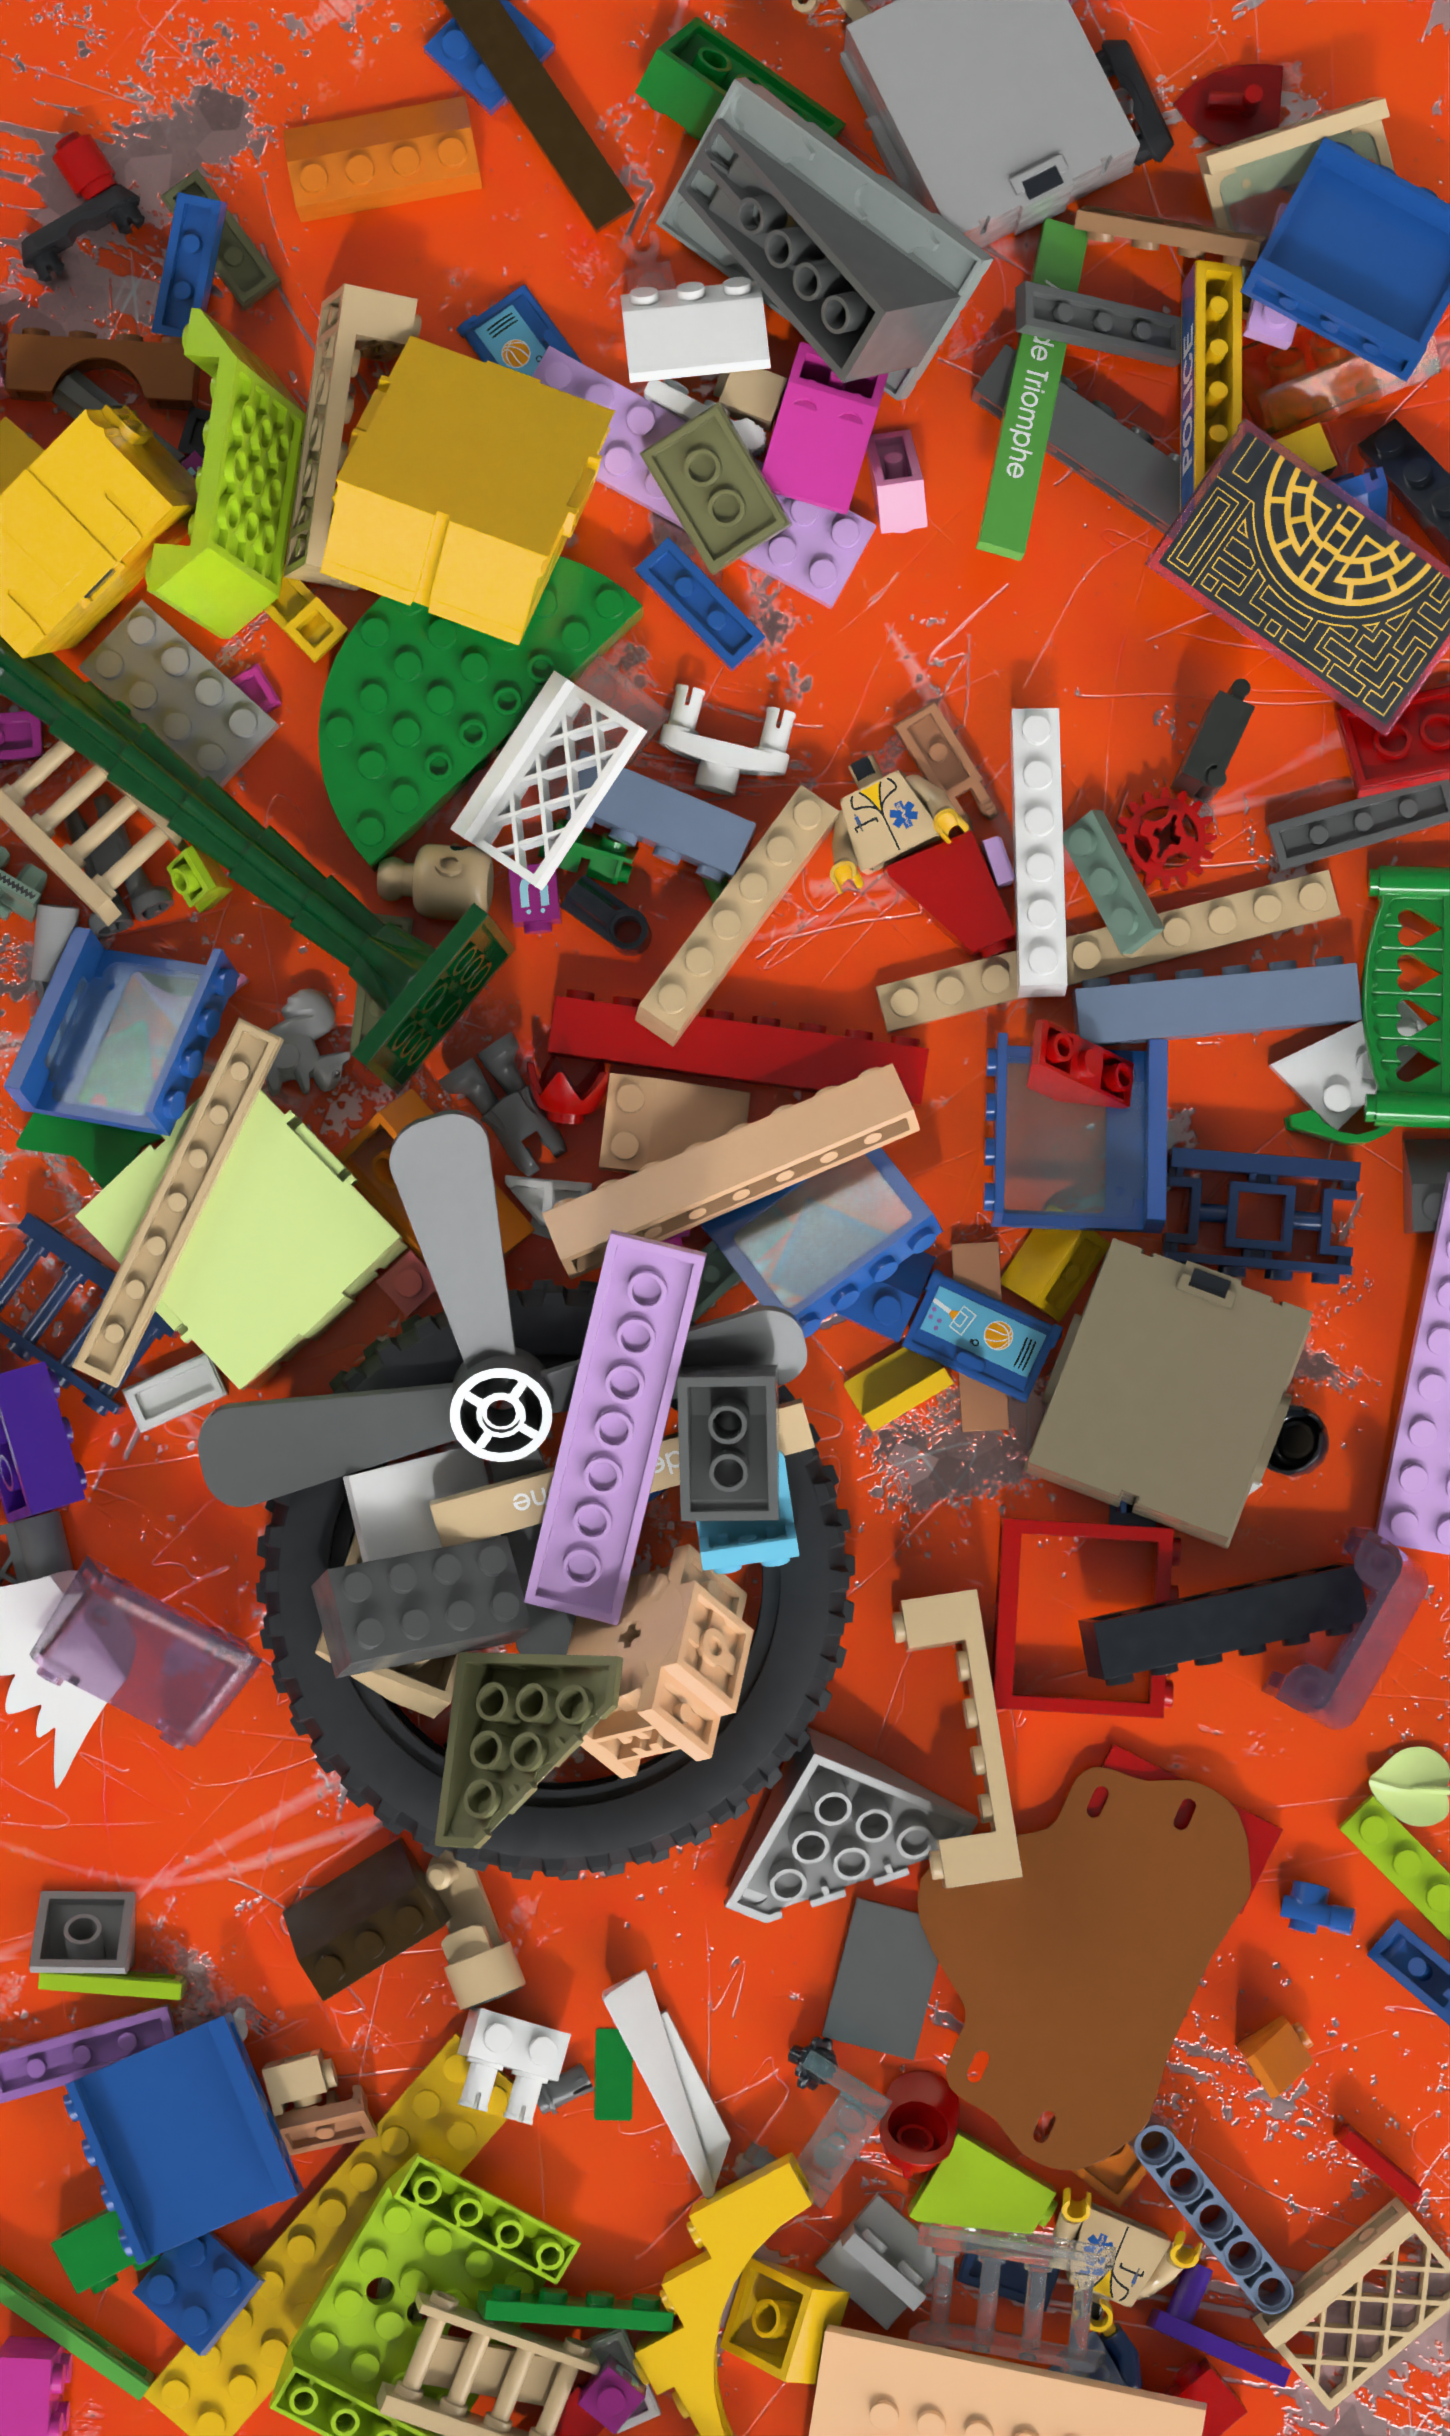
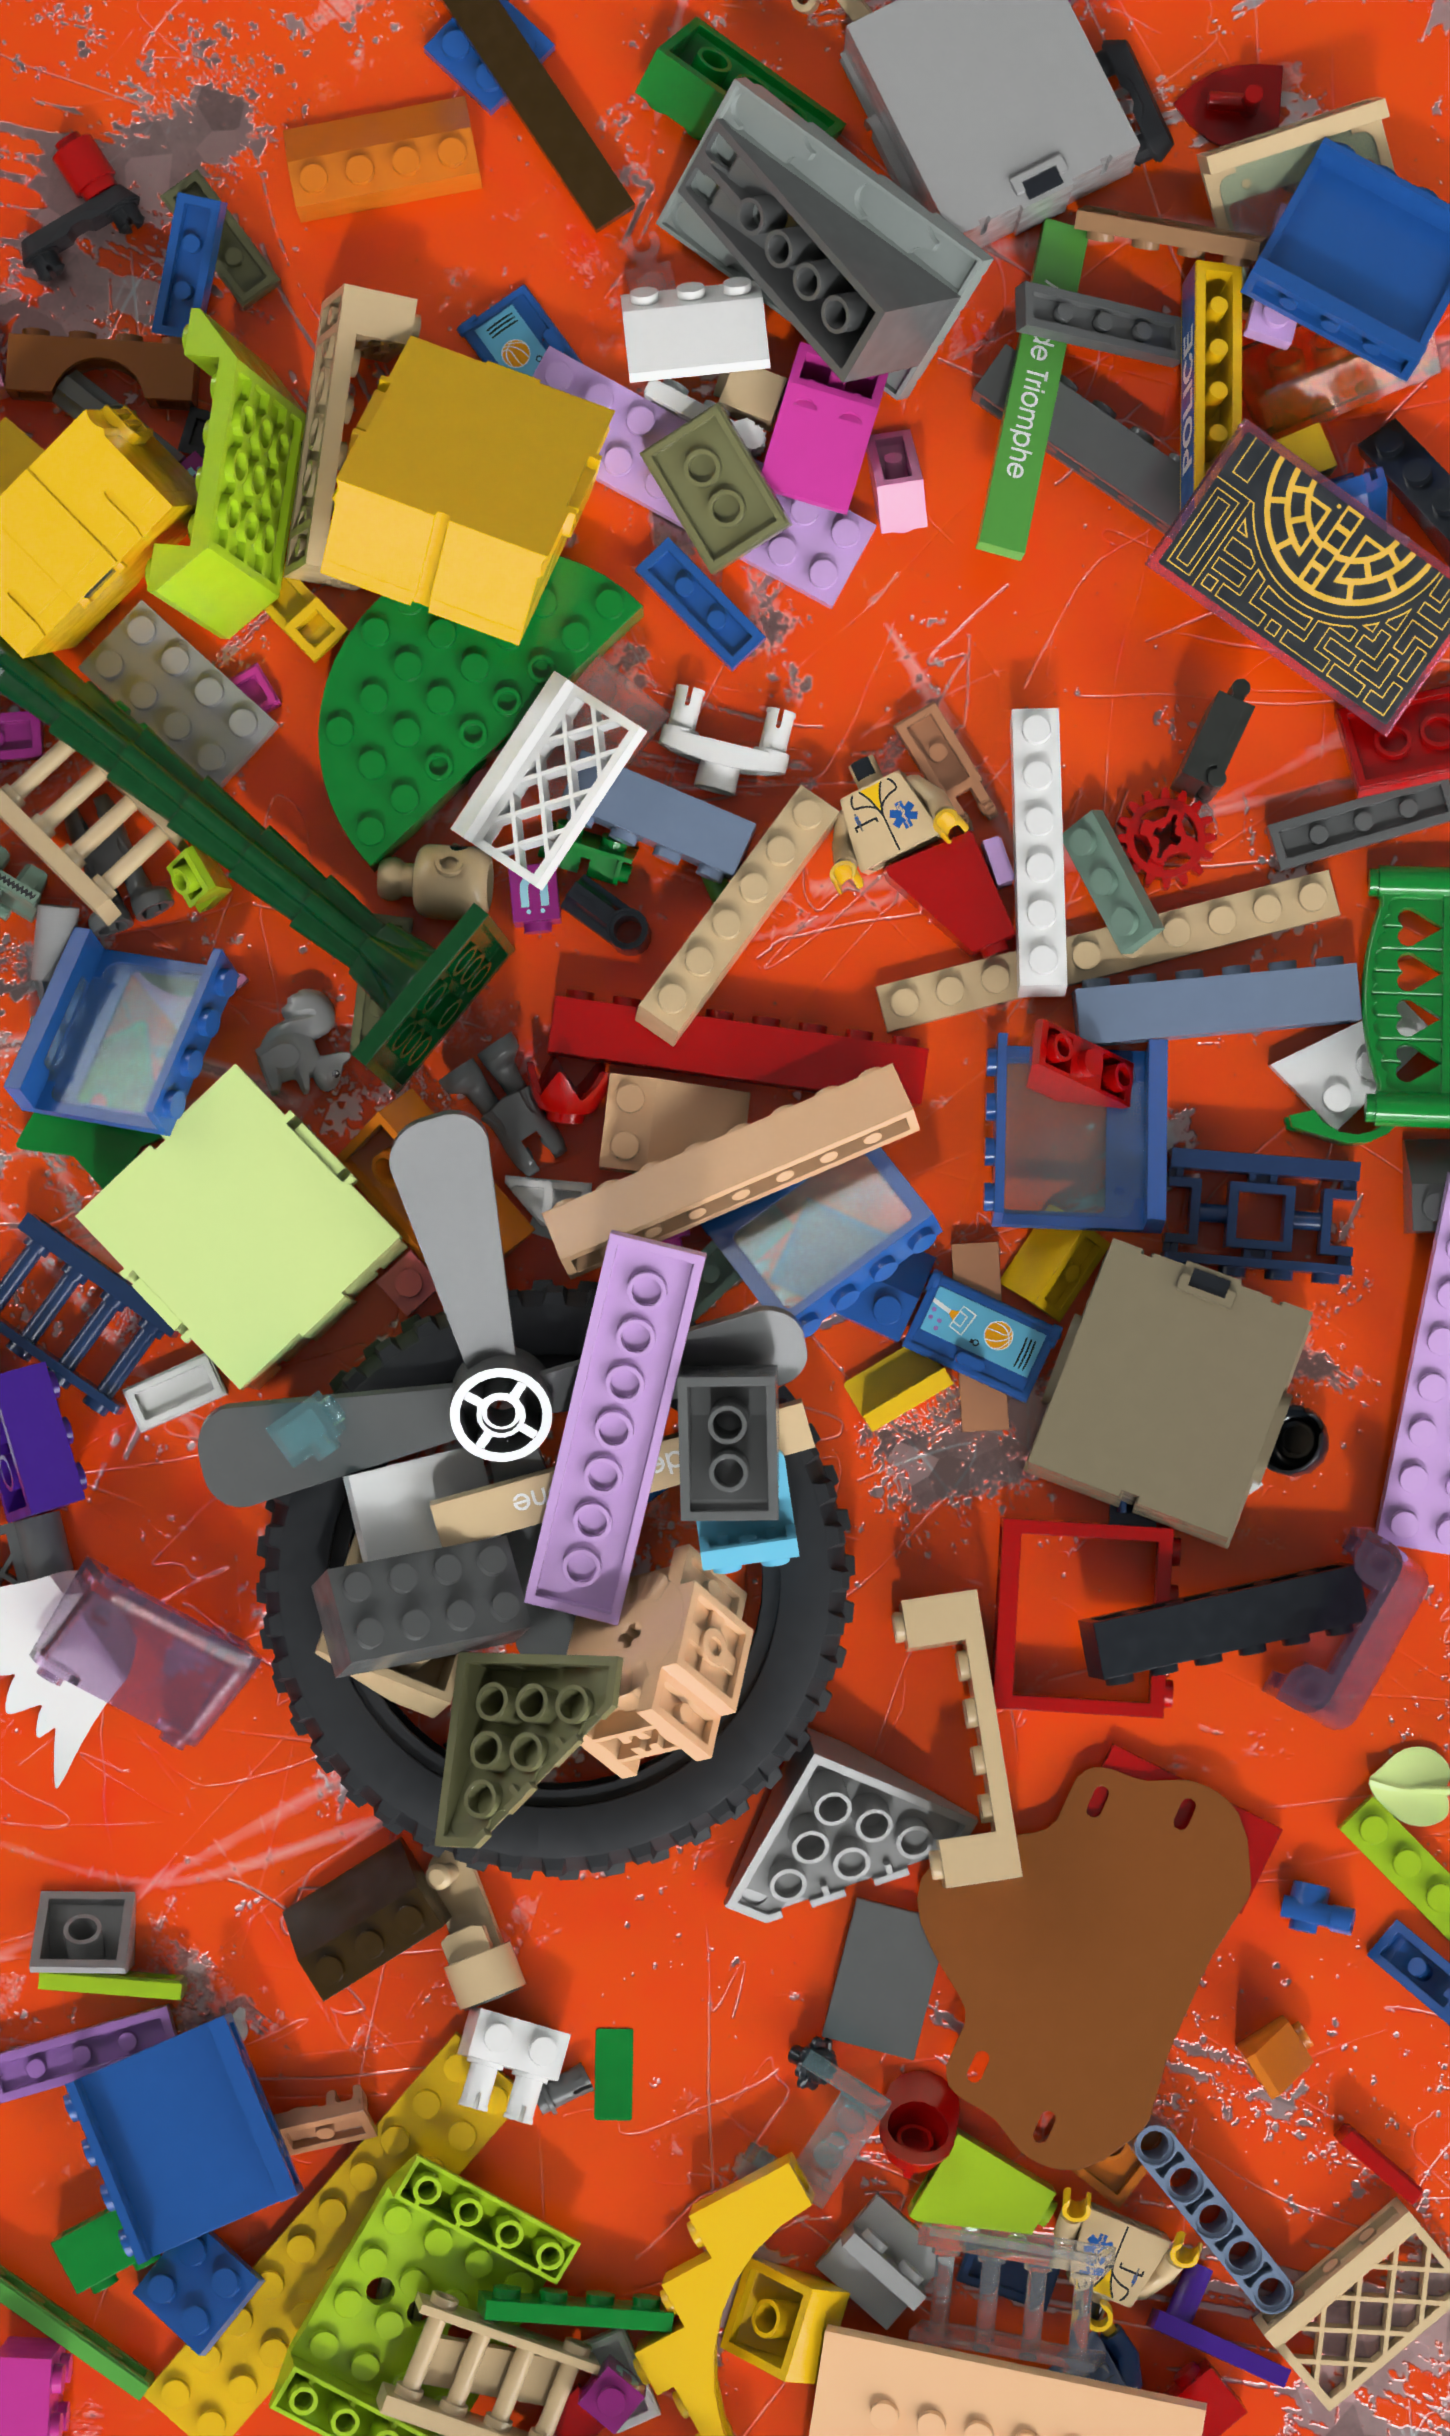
tan tile [72,1018,284,1388] -> none
tan brick [262,2048,338,2116] -> none
white wedge [602,1969,731,2199] -> none
none -> clear light blue brick [265,1390,347,1468]

